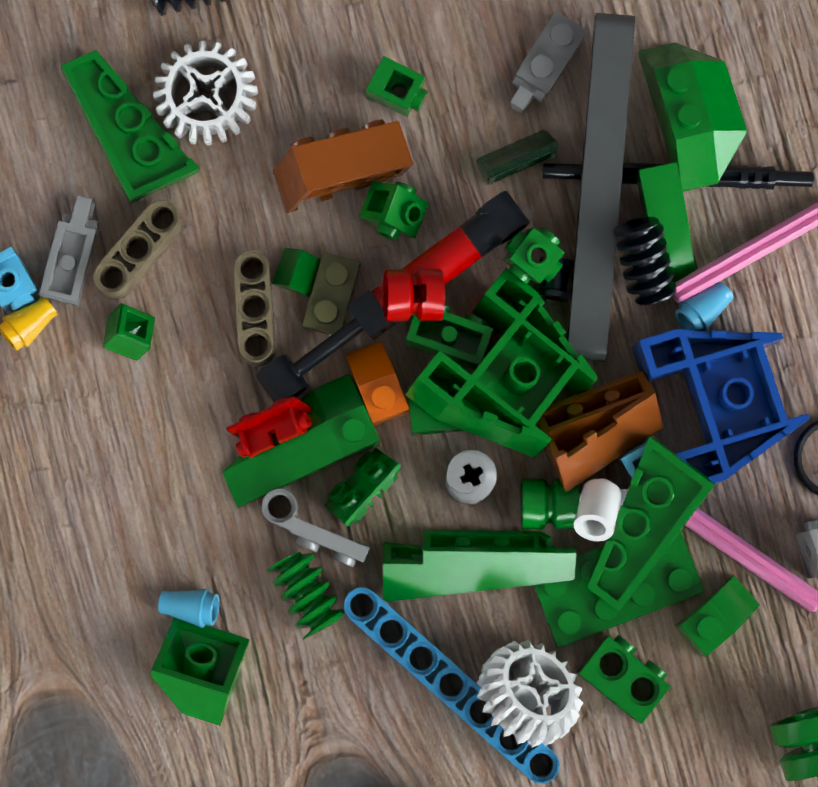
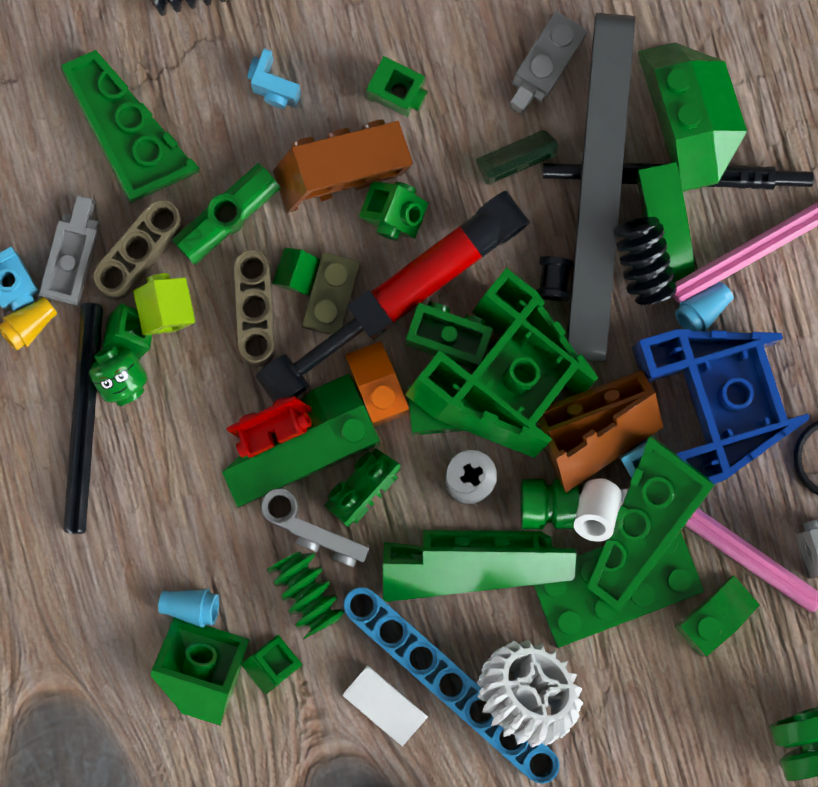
white gear [153,40,258,146] -> none
red wheel [382,269,445,321] -> none
green brick [502,227,565,285] -> none
green brick [576,635,671,724] -> none
none -> black axle [63,302,103,534]
none -> green head [89,345,148,406]
none -> lime brick [133,273,196,335]
none -> green piece [172,163,281,266]
none -> green slope [242,635,303,694]
none -> medium azure bracket [247,48,301,109]
none -> white slope [342,665,428,747]

